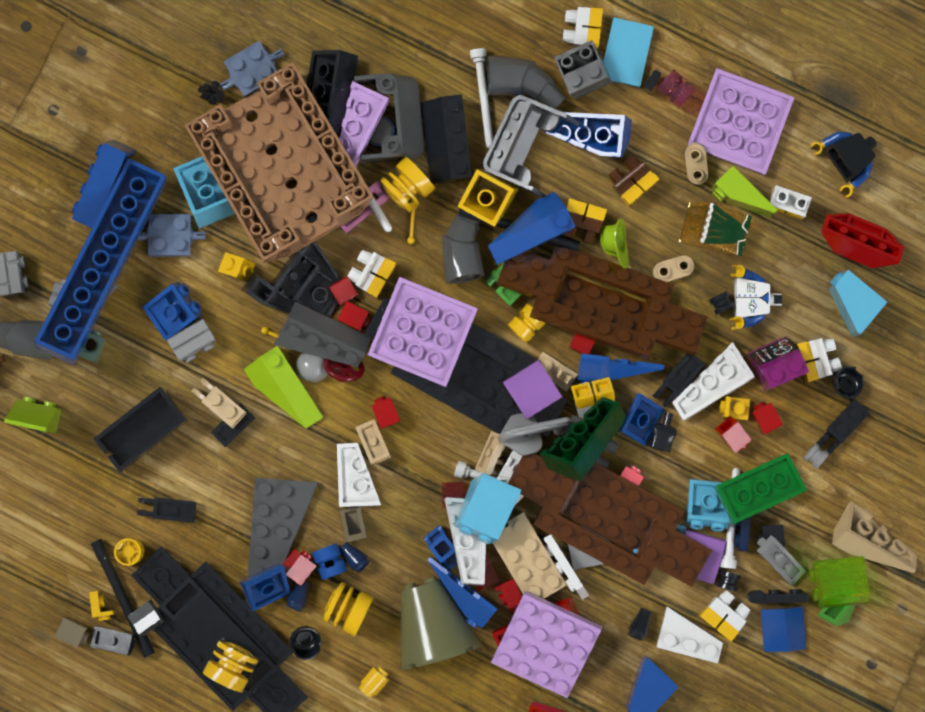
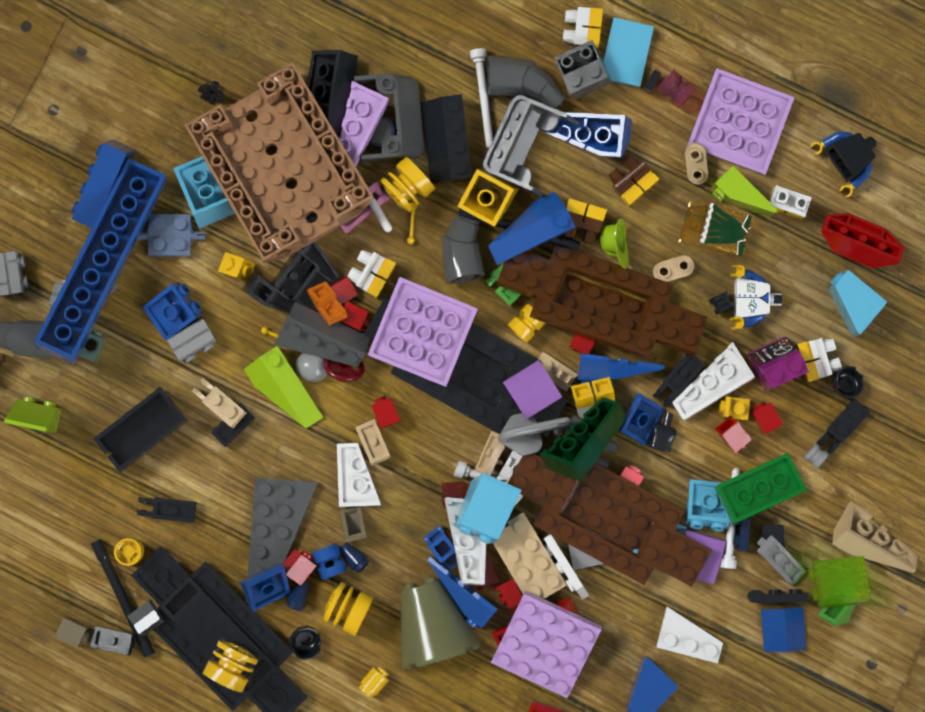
yellow bracket [89,591,115,621] -> none
sand blue plate [219,41,285,98] -> none
black cone [628,608,652,641] -> none
hips [699,590,750,642] -> none
black wheel [717,570,741,592] -> none
none -> orange slope [307,281,347,326]

